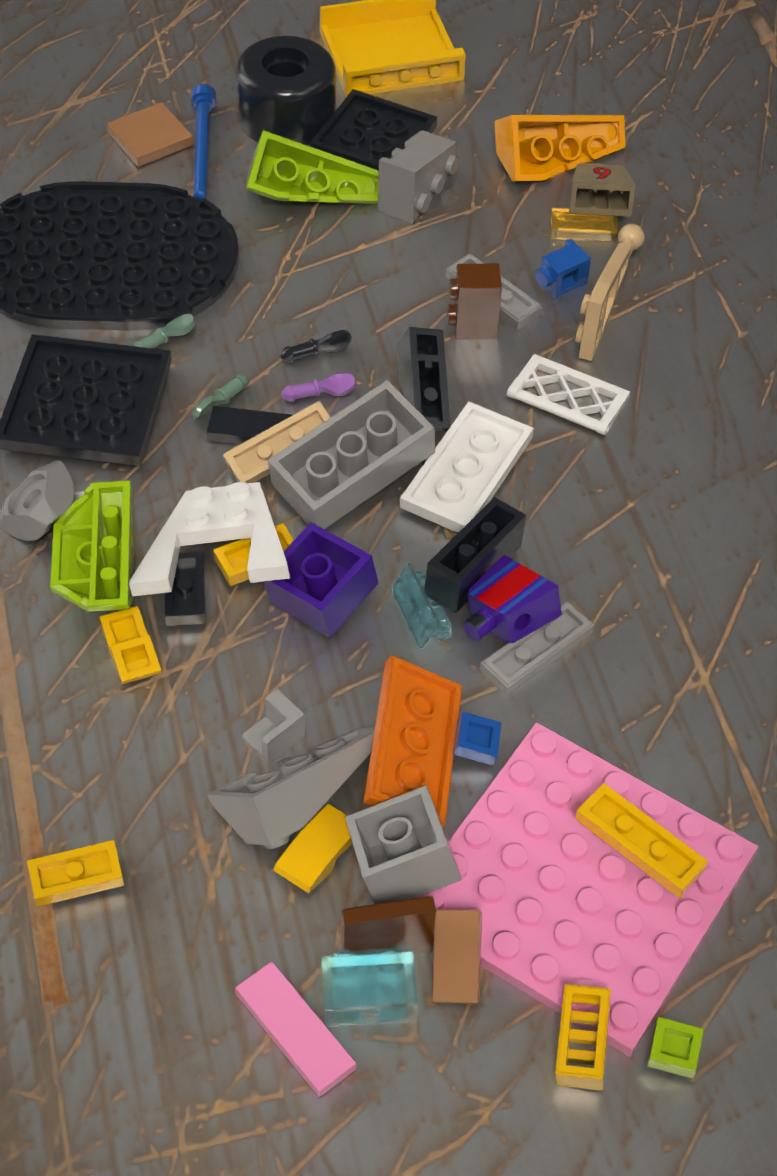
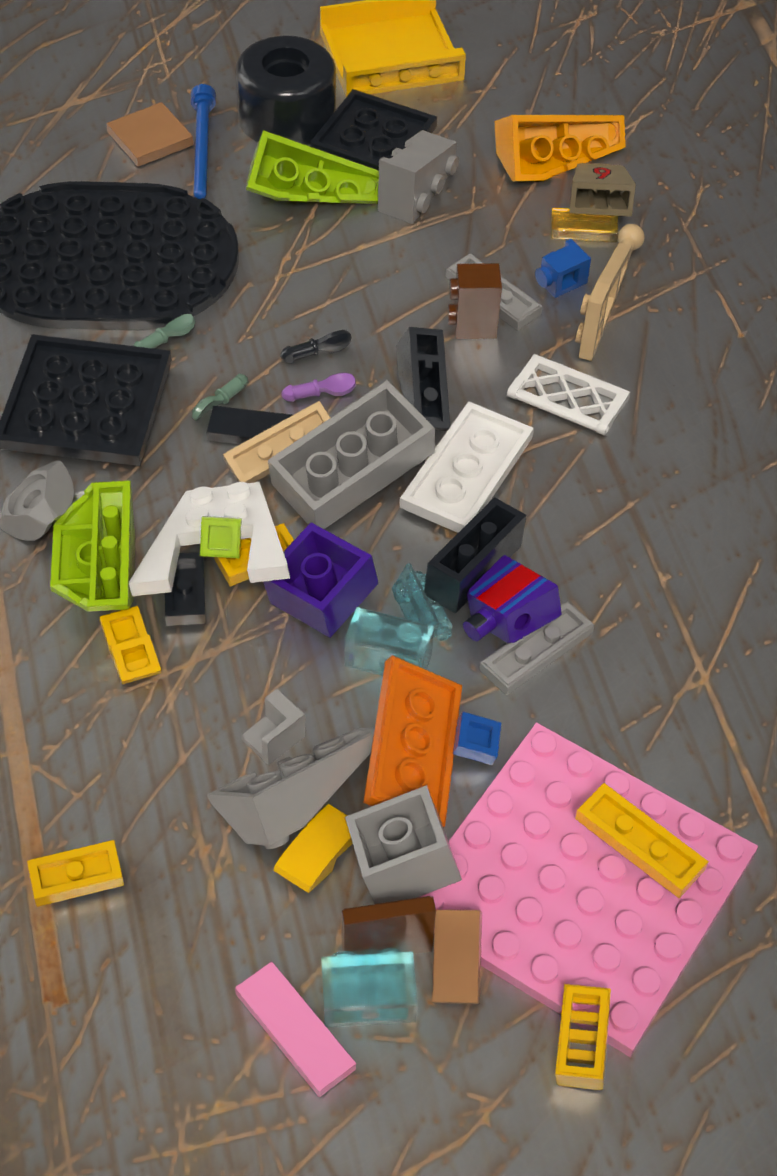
lime plate [647,1017,704,1079] -> none
none -> lime tile [200,516,242,558]
none -> clear light blue brick [345,607,434,676]

